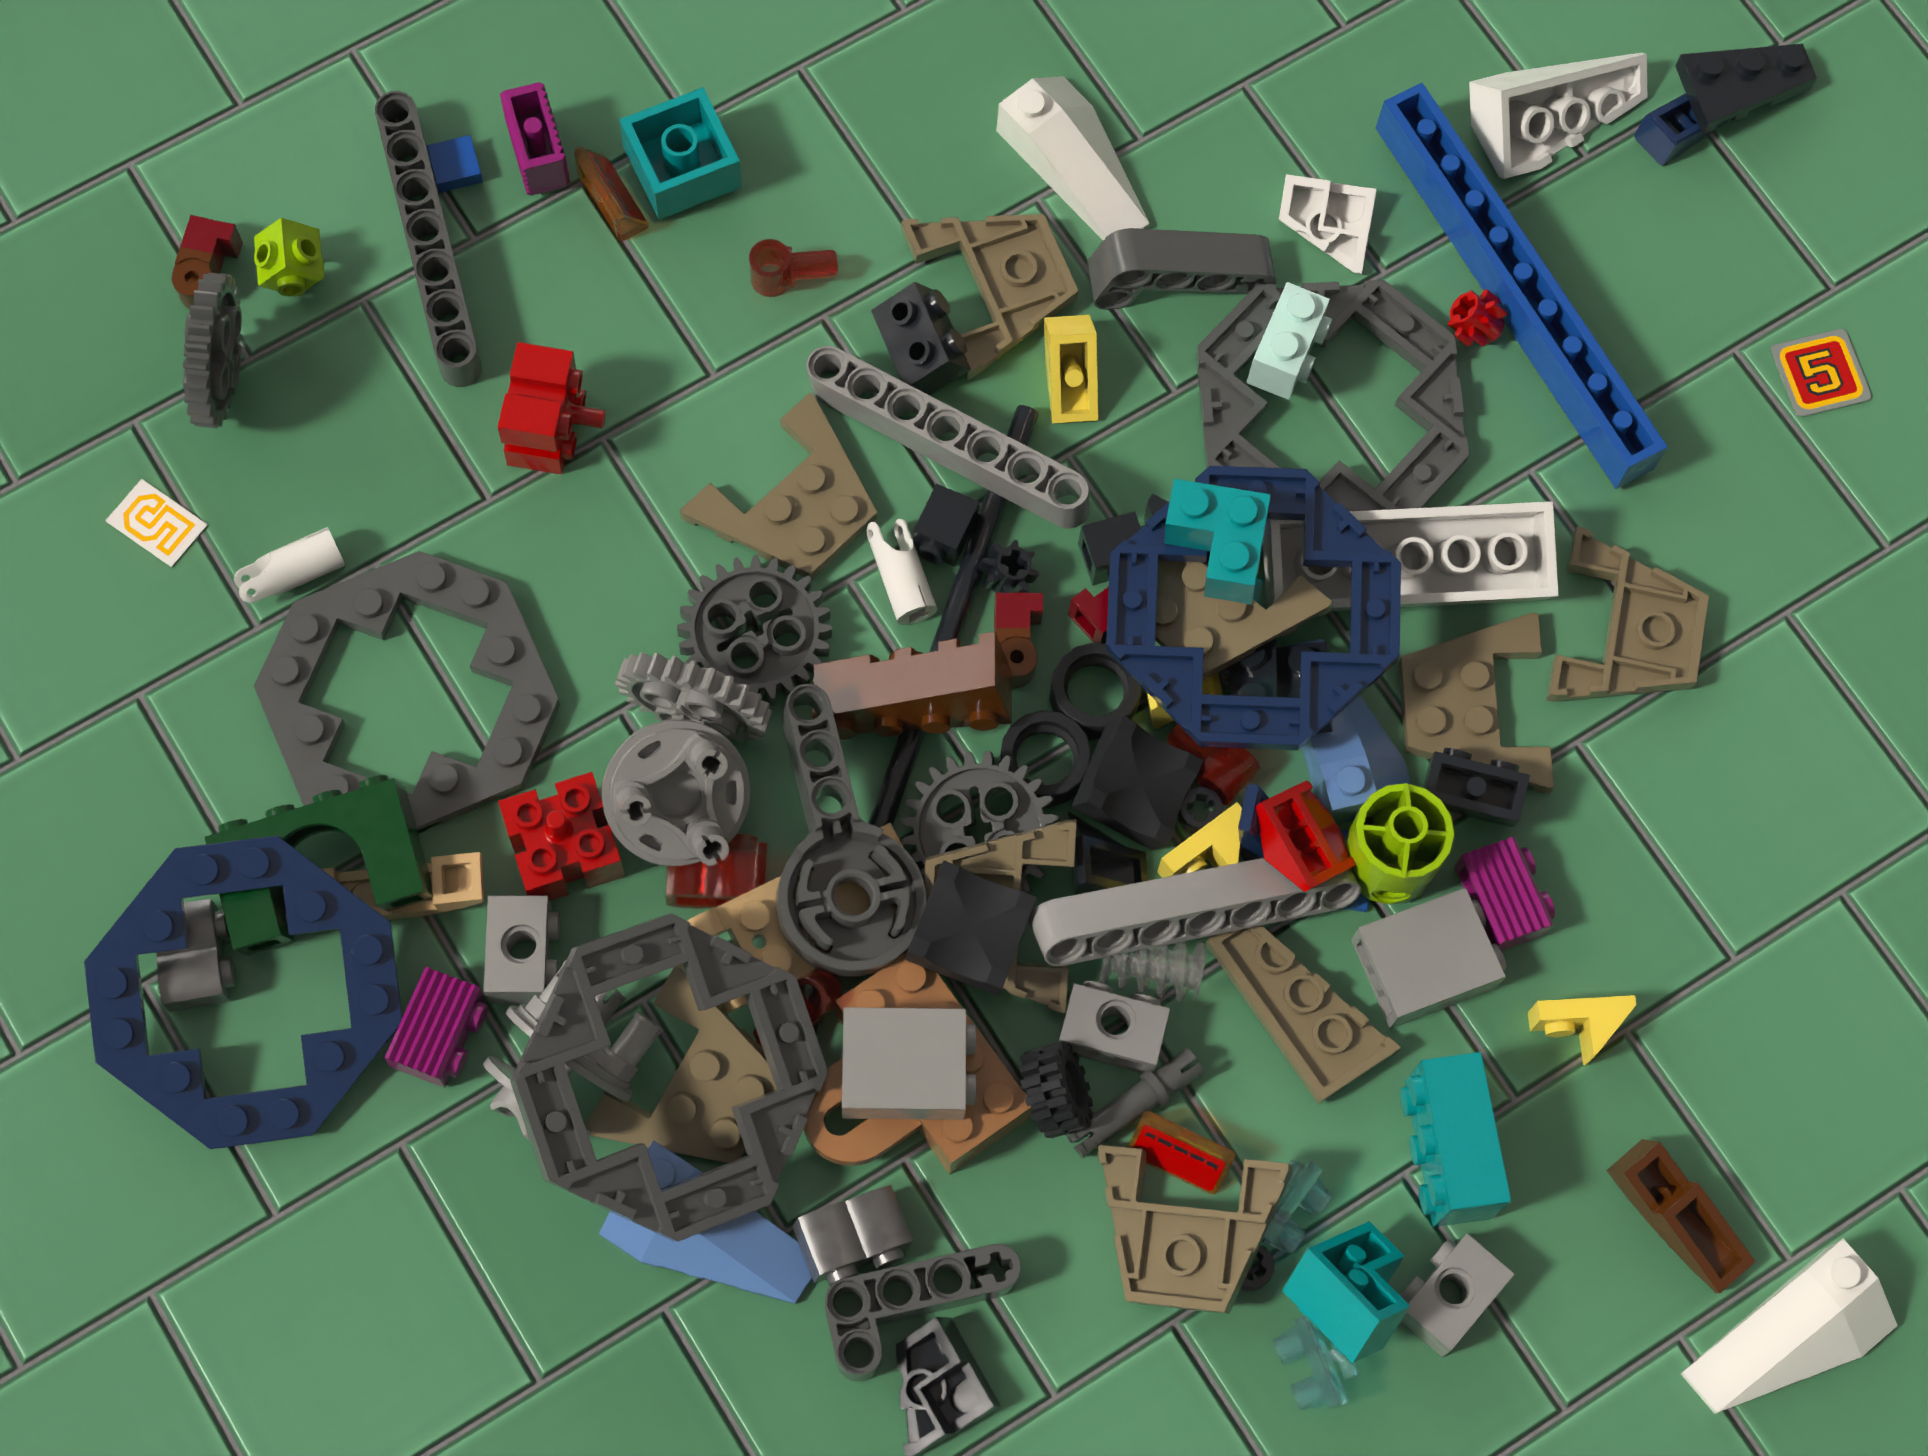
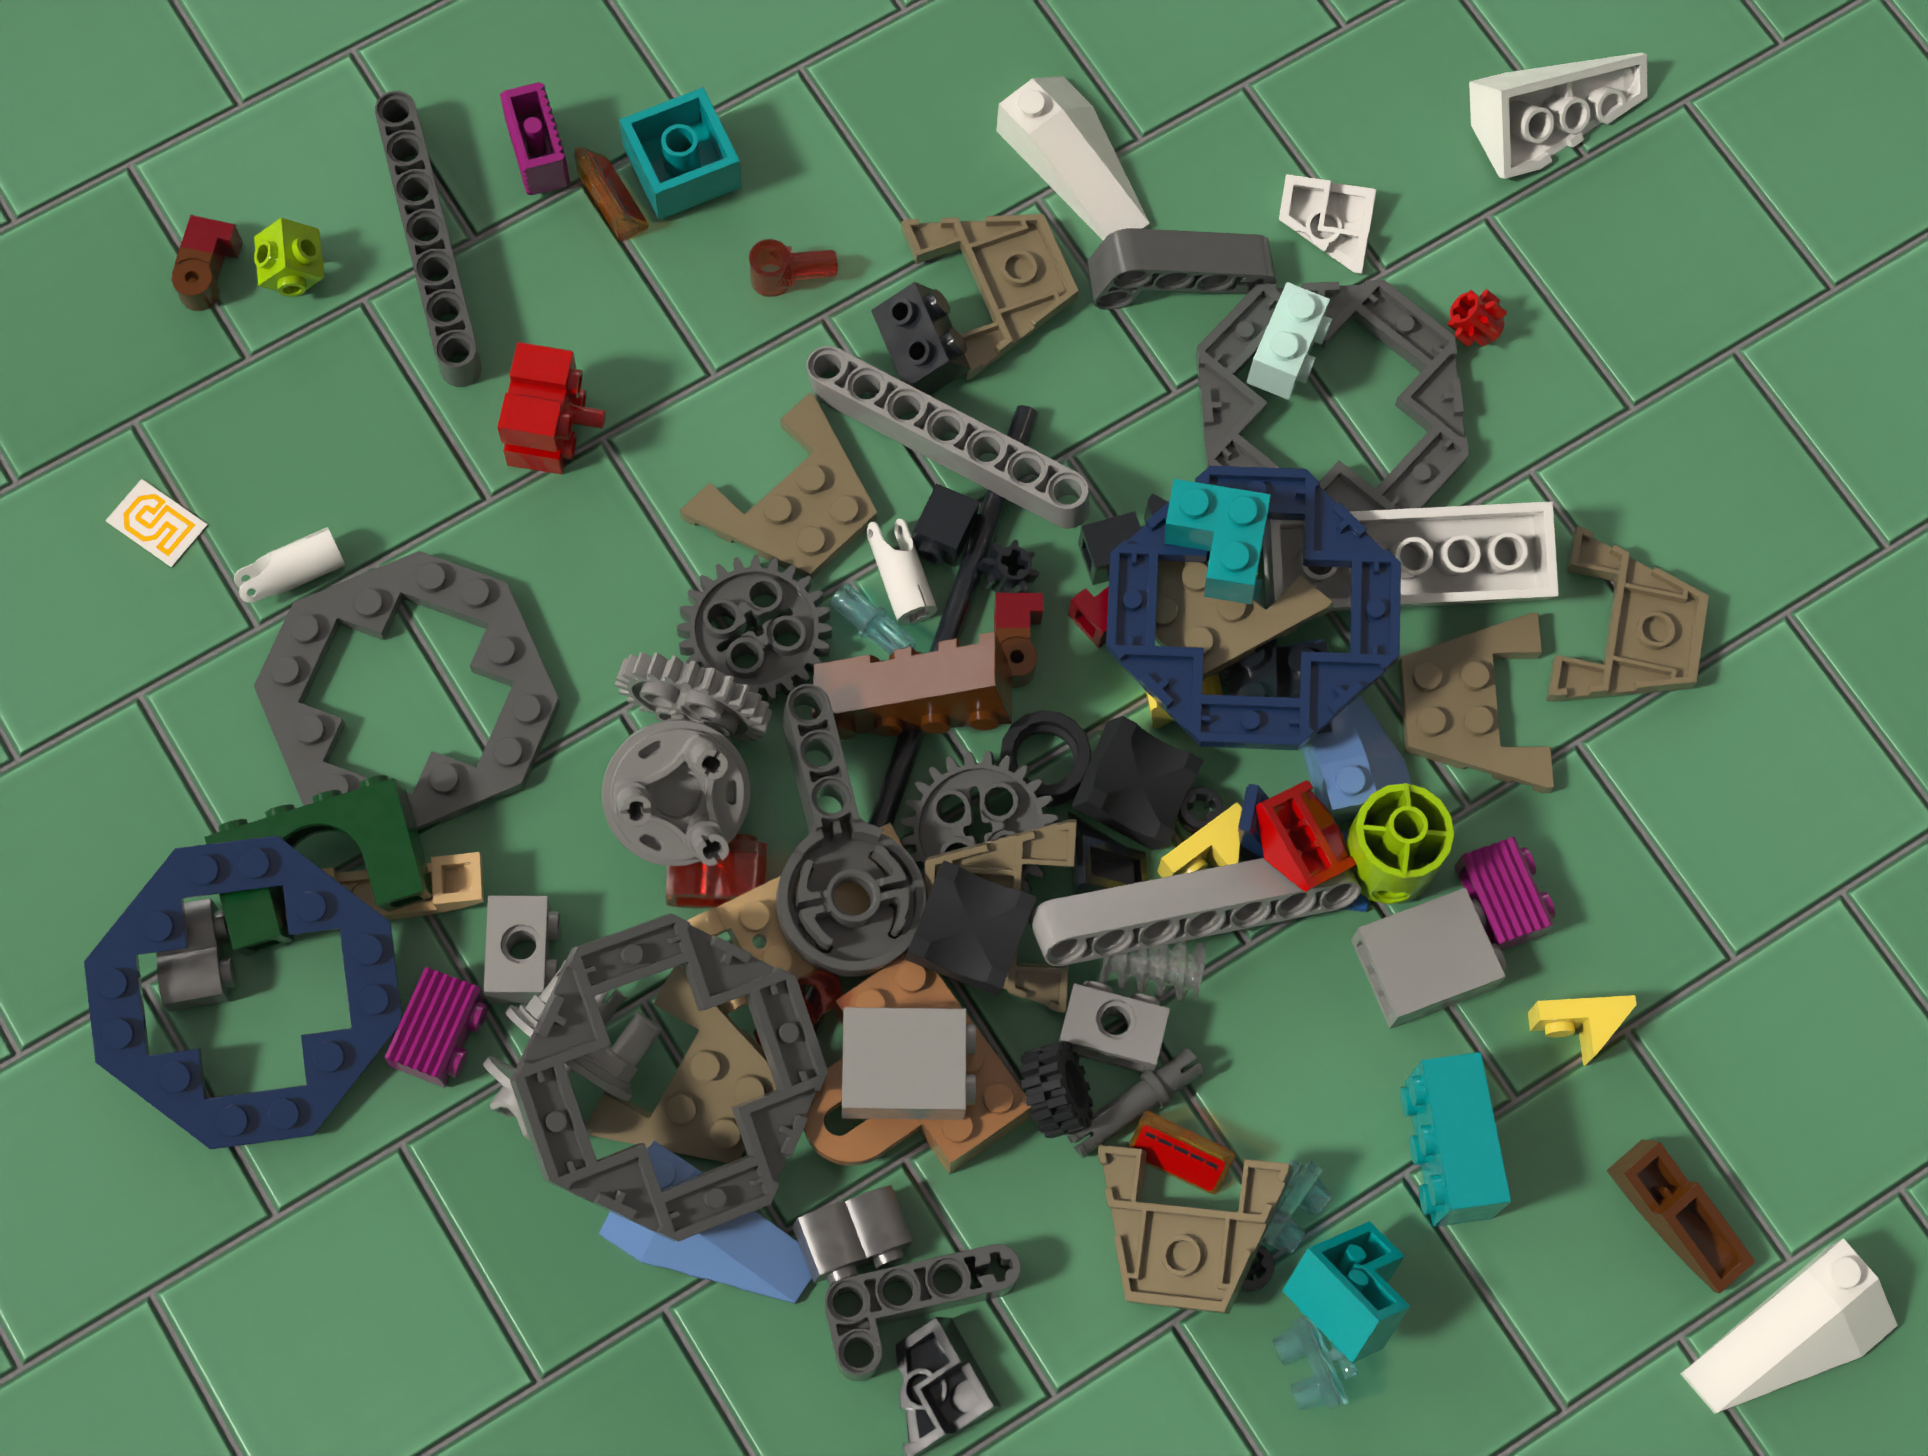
dark grey gear [183,273,242,428] -> none
blue tile [426,135,483,193] -> none
red brick [498,772,625,901] -> none
light yellow slope [1044,315,1098,423] -> none
black tyre [1049,642,1142,739] -> none
clear red axle [1167,724,1261,806] -> none
dark tan wing [1206,925,1402,1105] -> none
blue brick [1376,83,1668,489] -> none
light grey brick [1400,1233,1514,1357] -> none
black brick [1423,748,1530,827] -> none
dark blue slope [1634,93,1730,165] -> none
black wing [1675,44,1817,135] -> none
sticker [1771,329,1872,417] -> none
none -> clear light blue axle [830,583,916,655]

